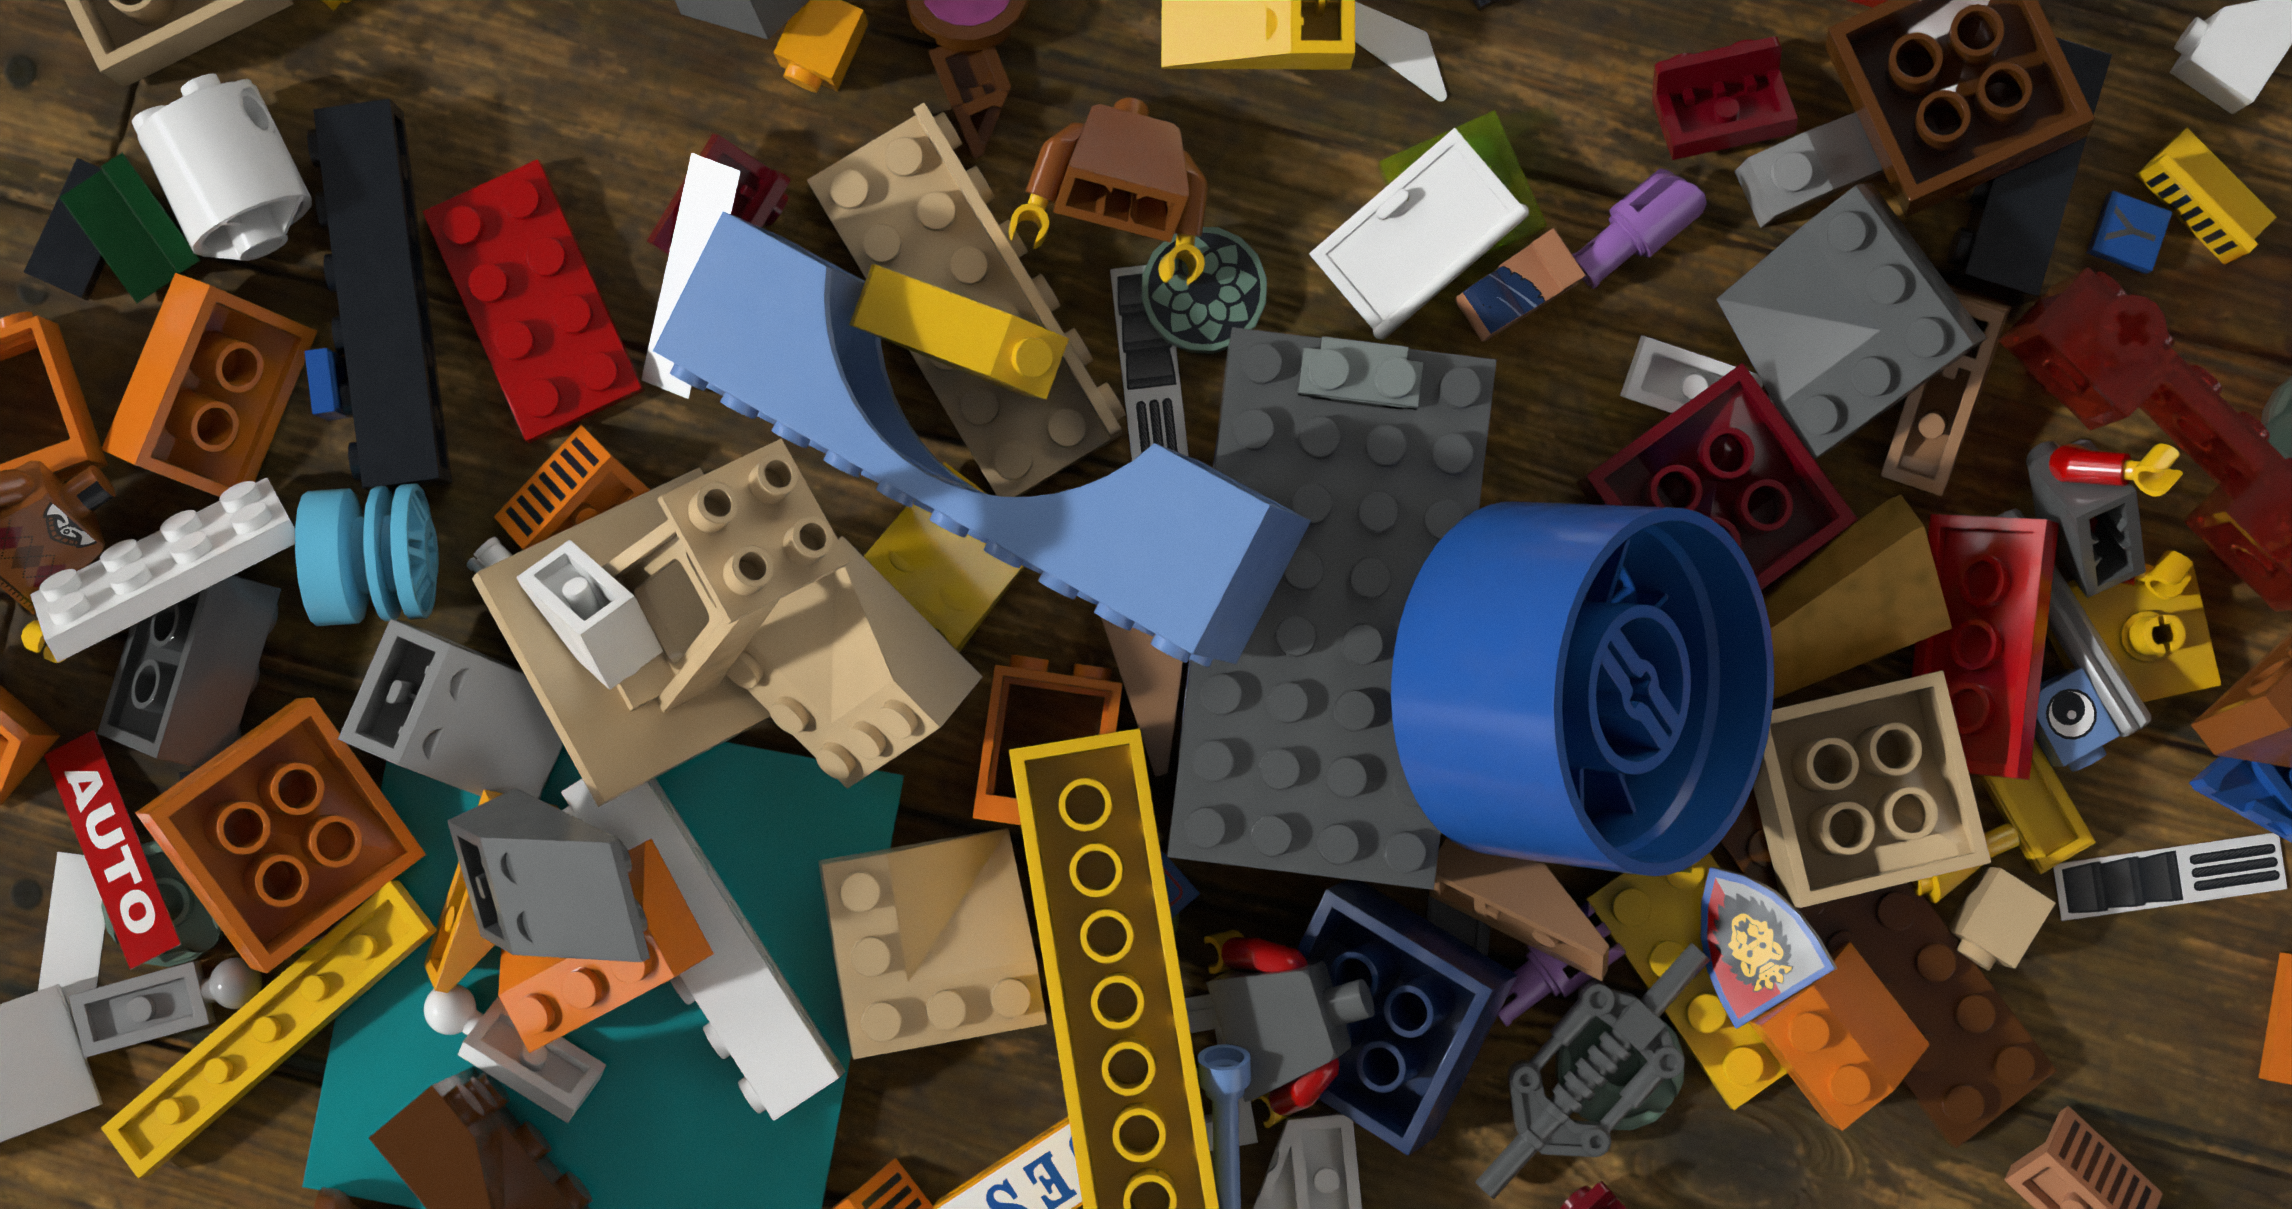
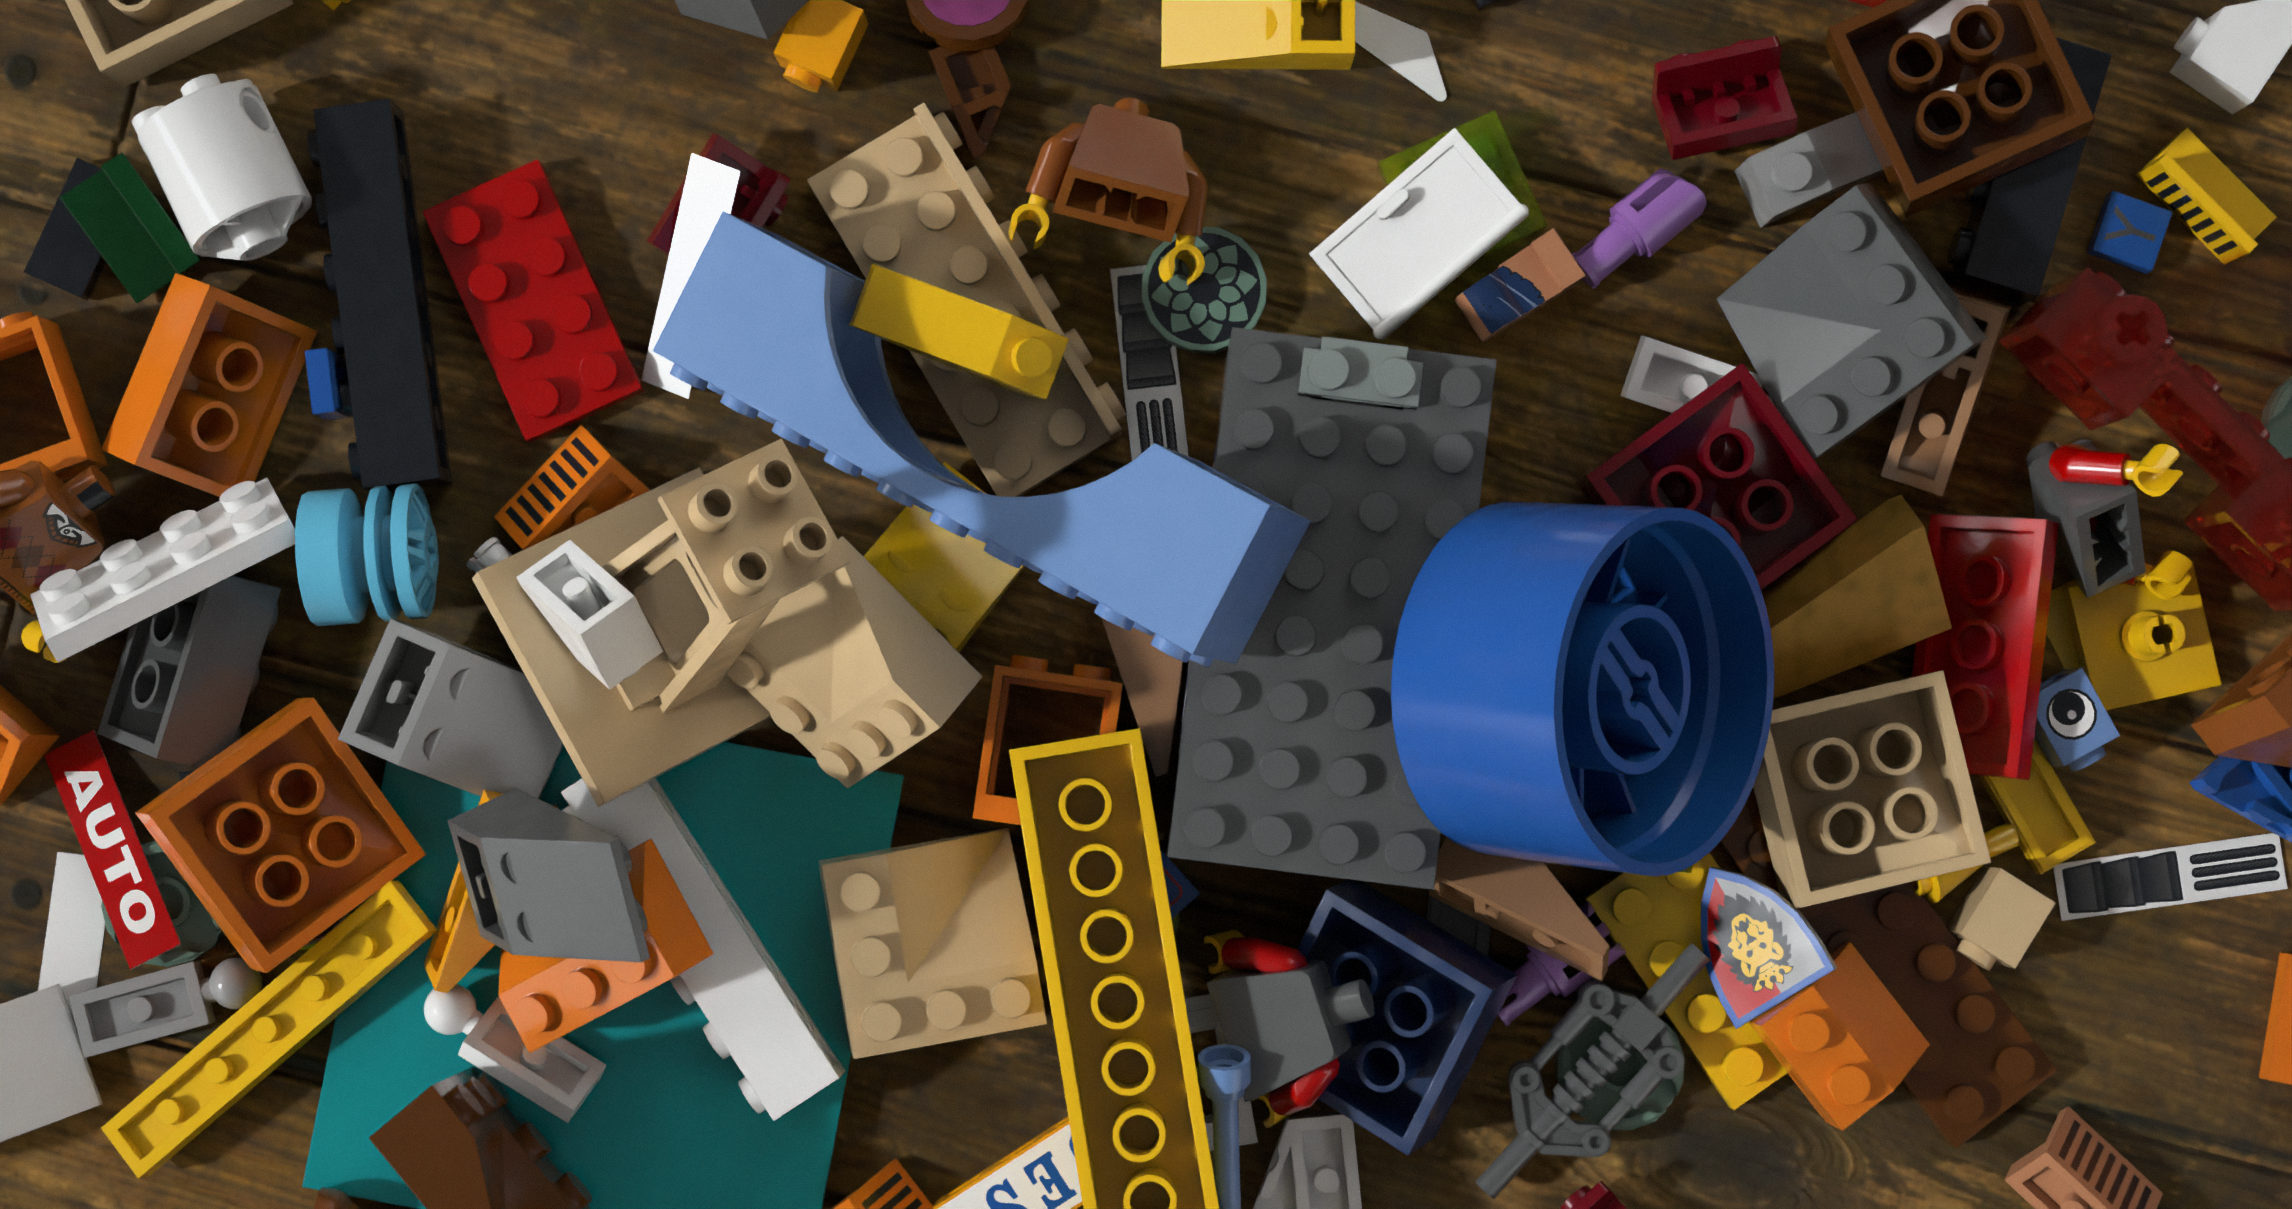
light grey axle [1997,508,2151,737] -> none

